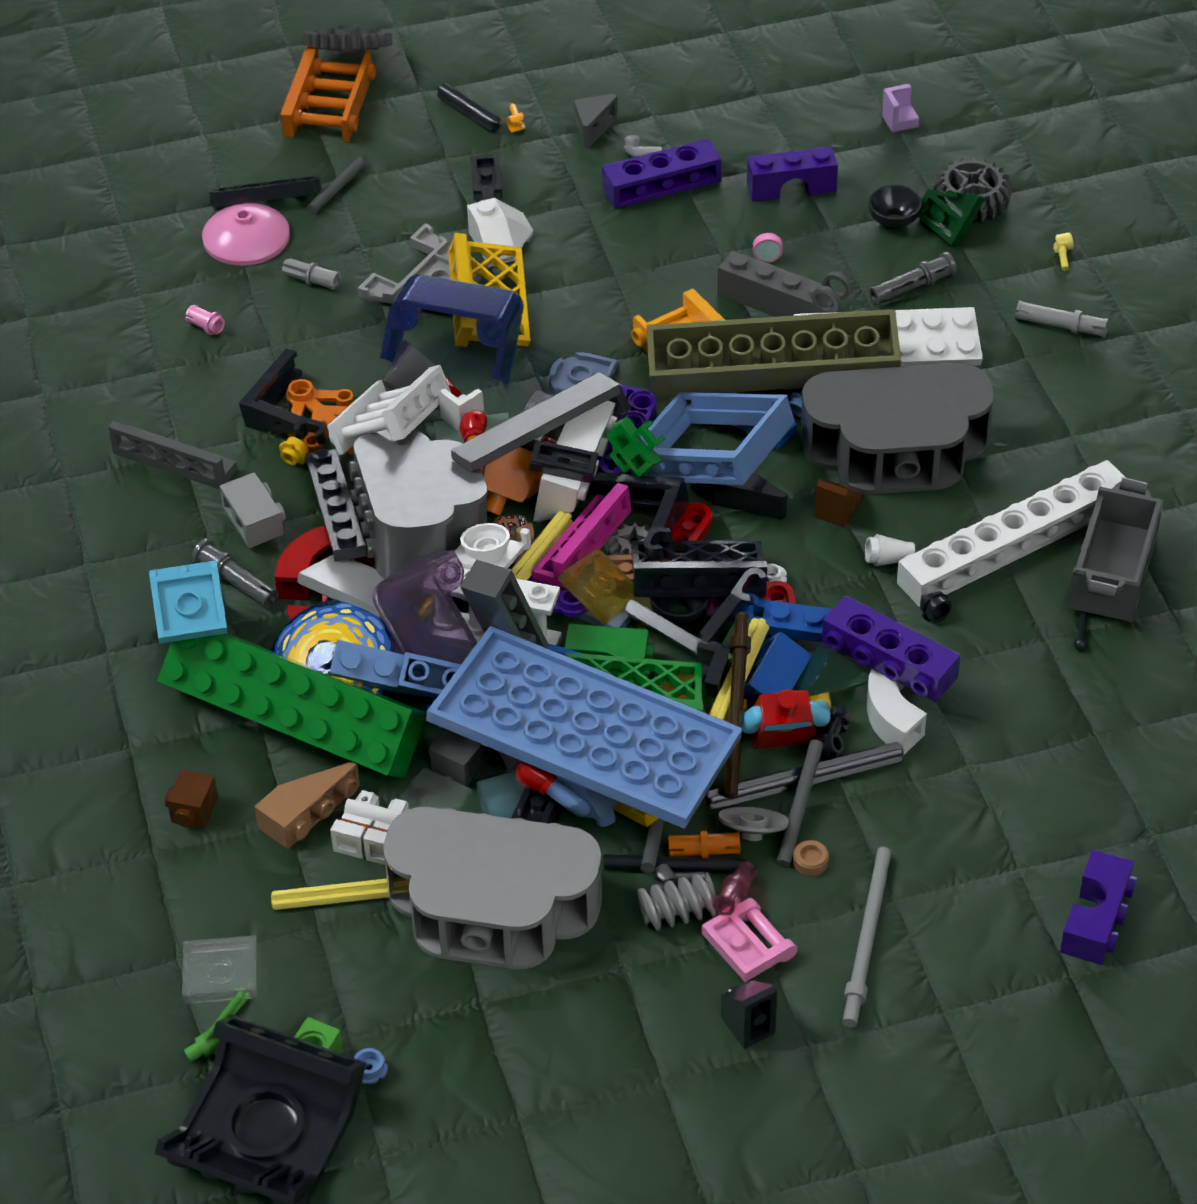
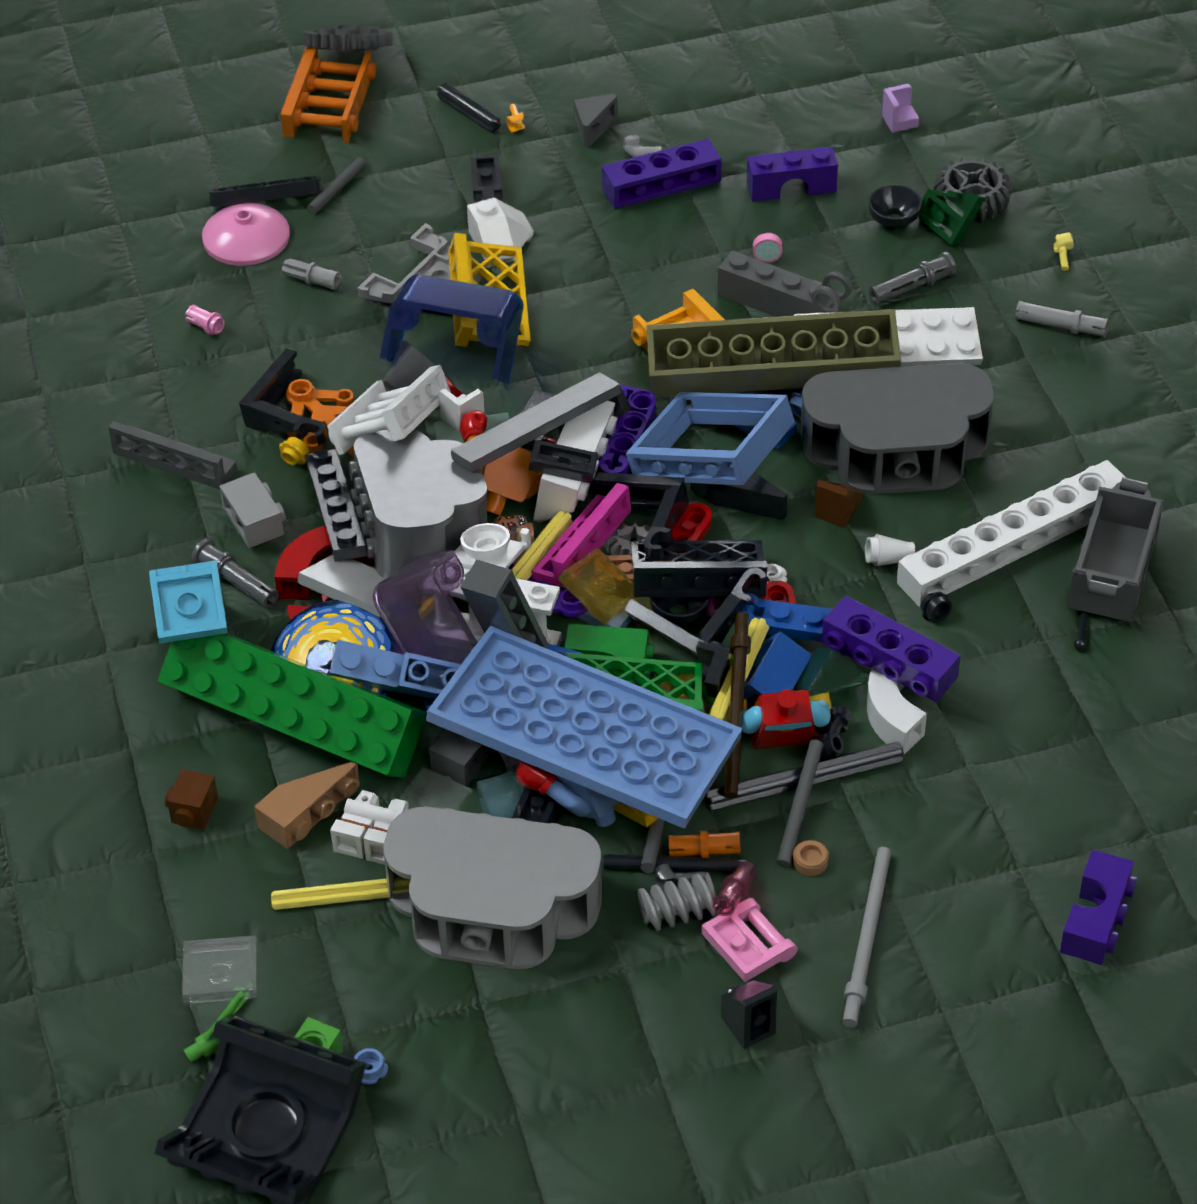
sand blue tile [549,352,620,395] -> none
green piece [606,416,665,477] -> none
light grey dish [718,807,789,841] -> none

